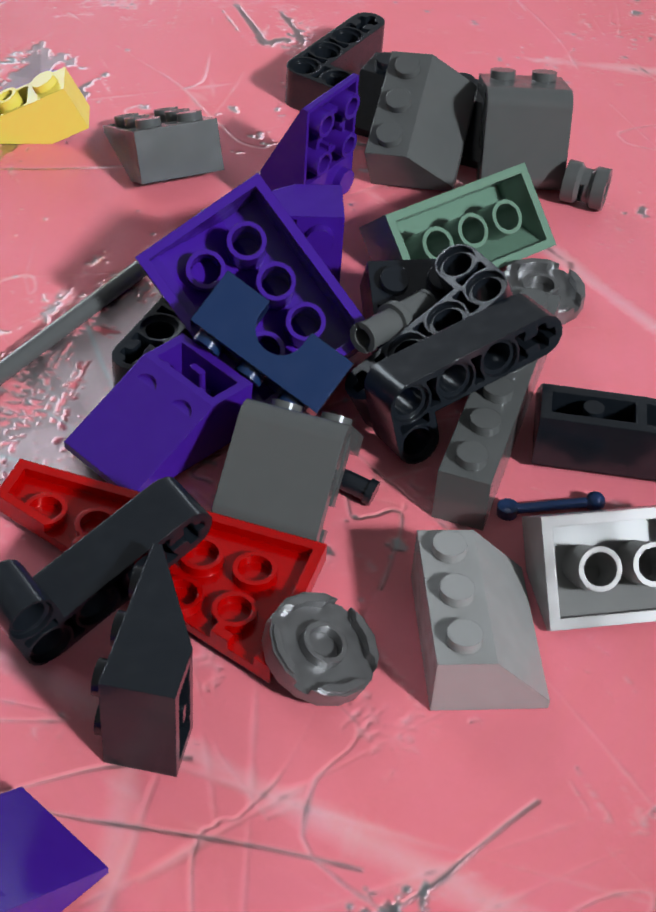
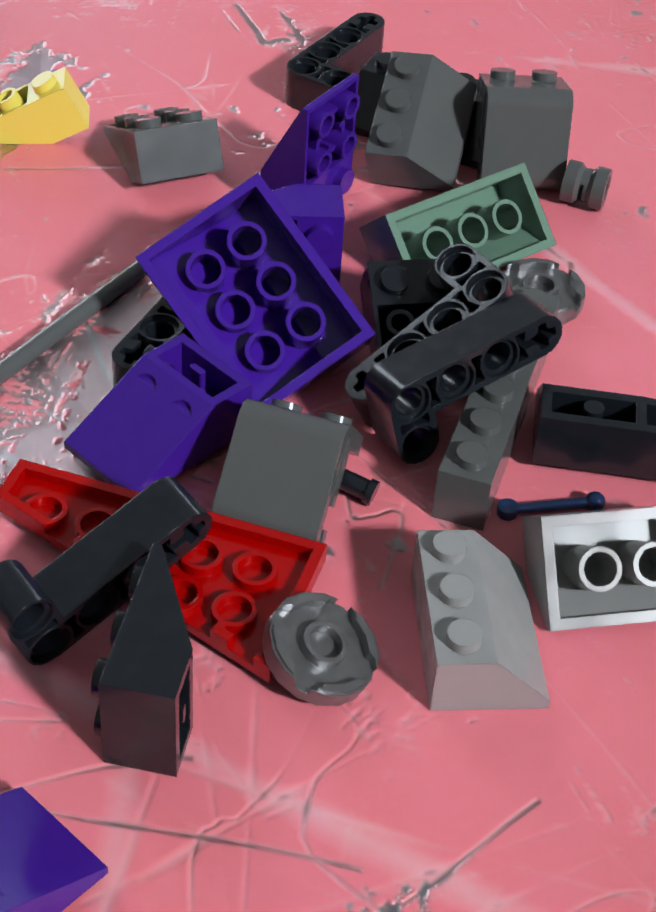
dark blue arch [190,271,354,416] -> none
dark grey pin [350,289,437,354] -> none

